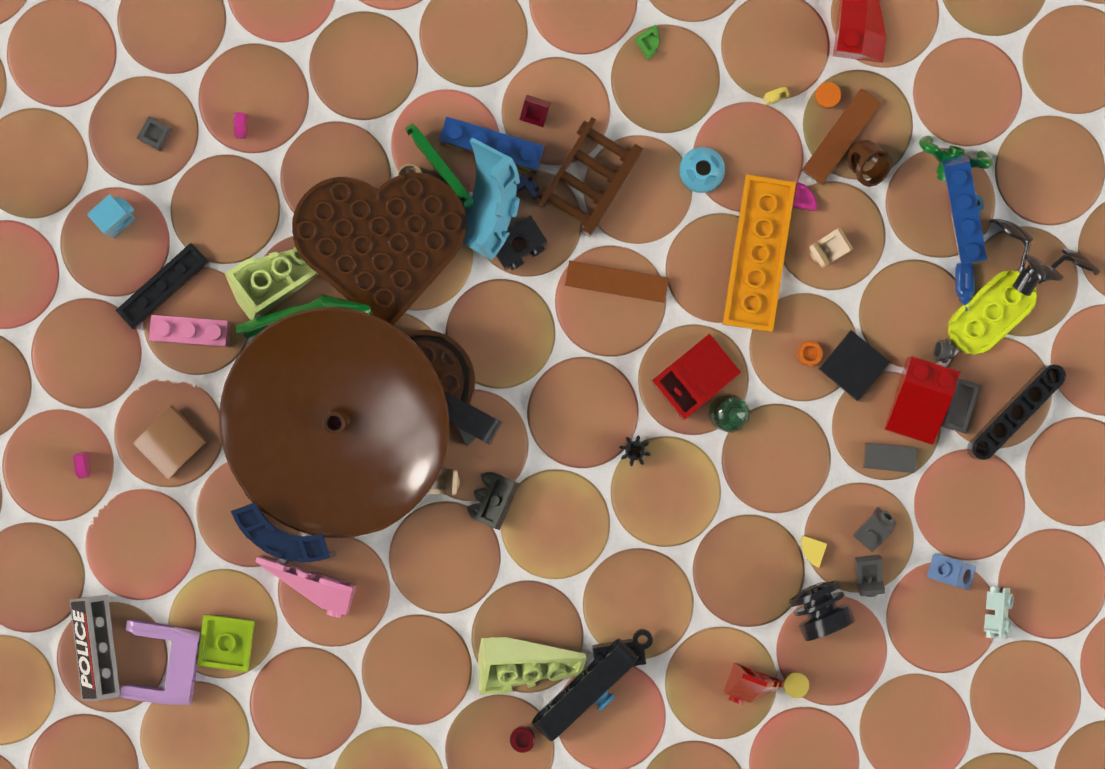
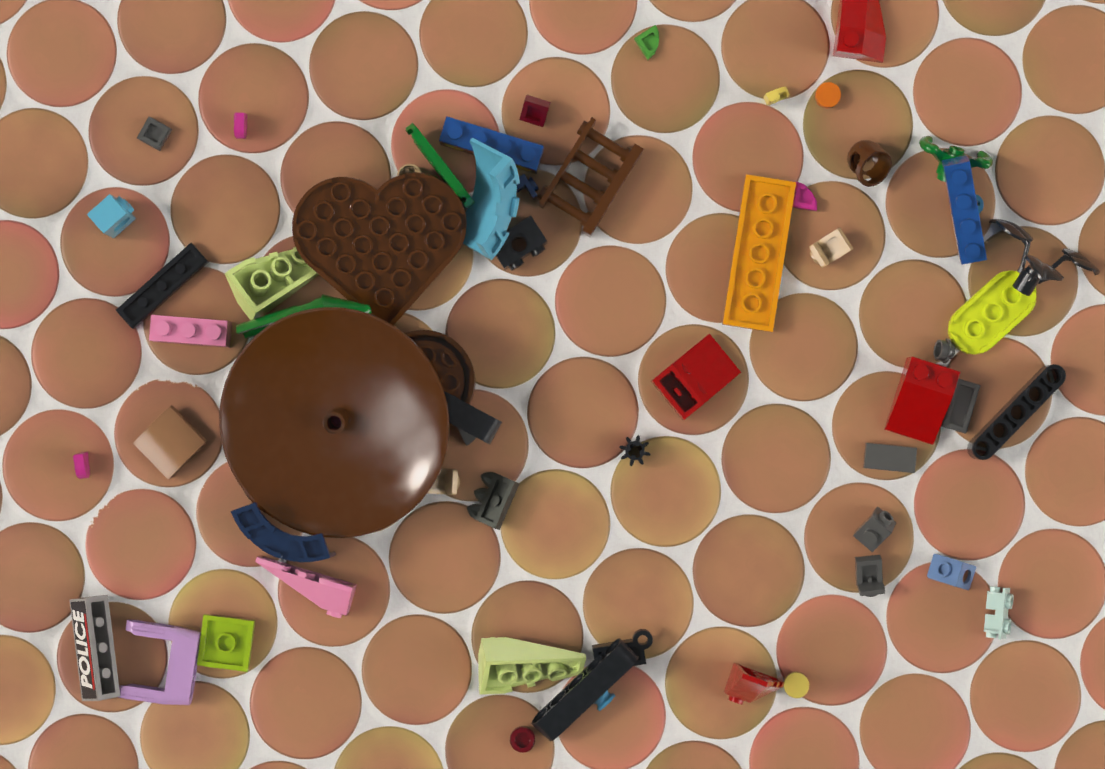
dark orange tile [565,260,669,303] -> none
medium azure piece [679,147,725,193] -> none
clear green hair [708,394,750,433] -> none
black wheel [788,580,855,641] -> none
orange tile [797,341,823,366] -> none
dark orange tile [801,88,881,185] -> none
light yellow tile [801,535,827,568] -> none
black tile [818,330,890,401] -> none
blue piece [955,263,975,311] -> none

